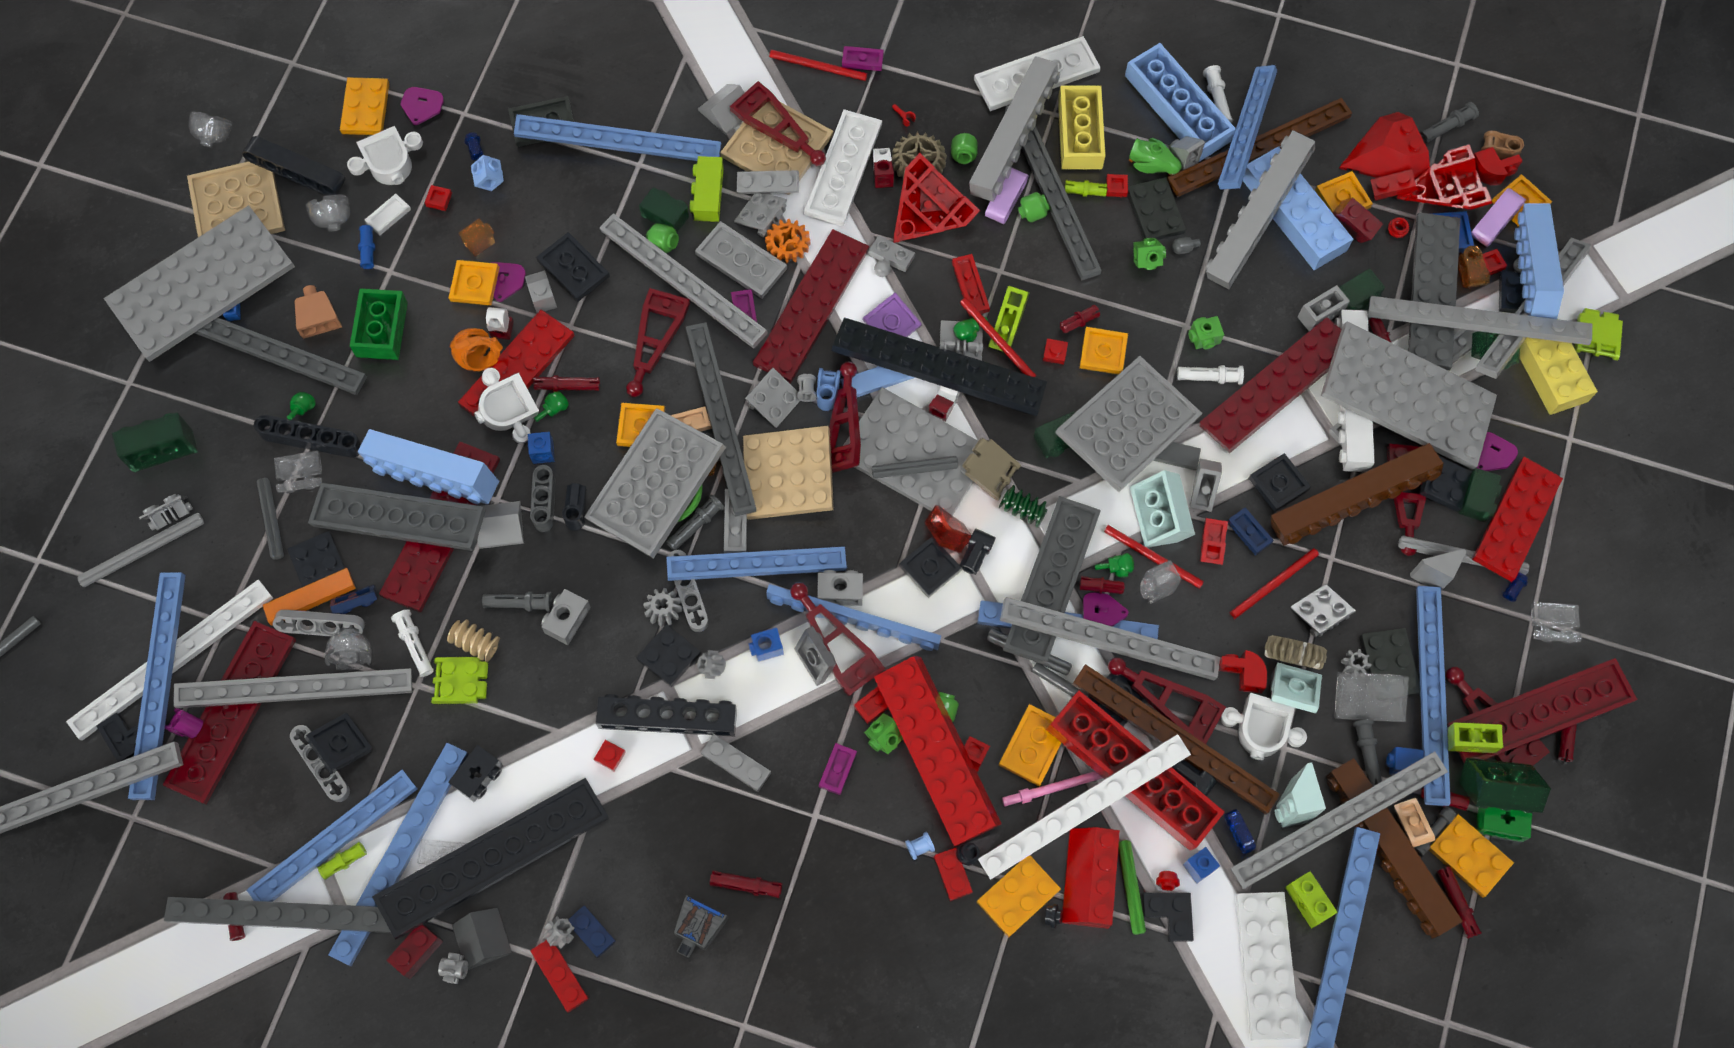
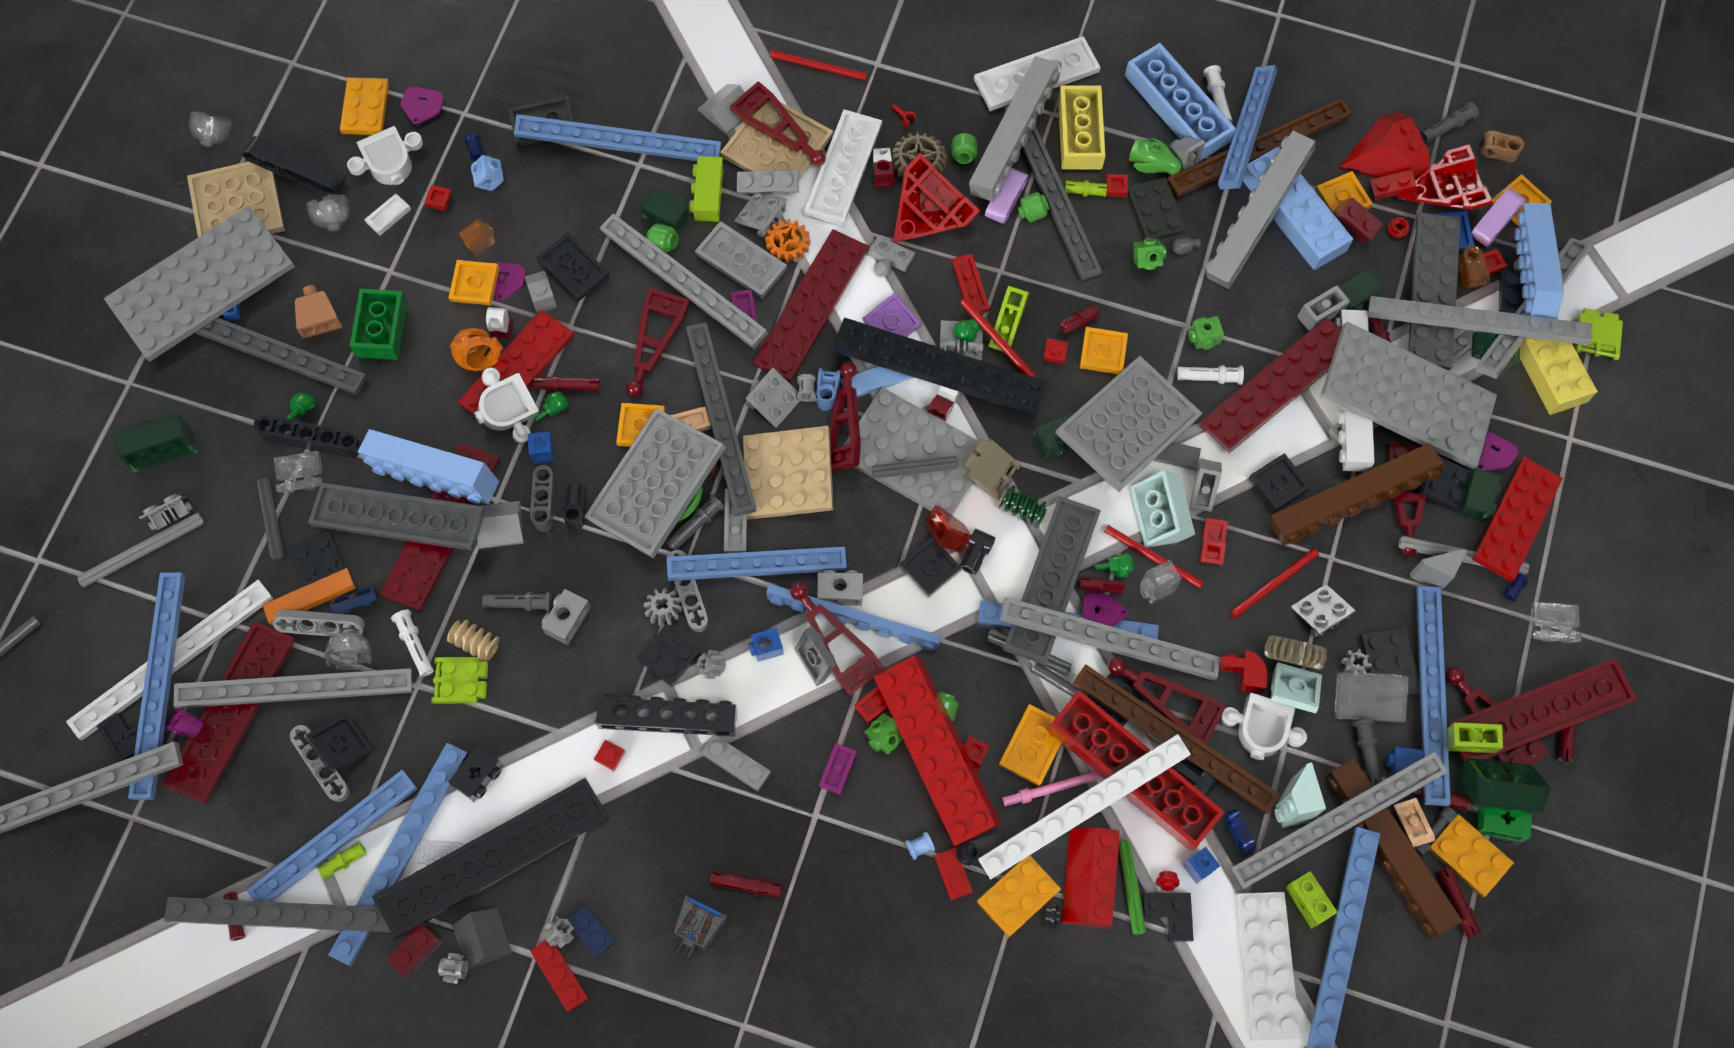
blue pin [358,225,375,269] -> none
magenta plate [842,46,884,71] -> none
dark blue plate [1228,508,1274,556] -> none
red brick [1474,147,1522,185] -> none

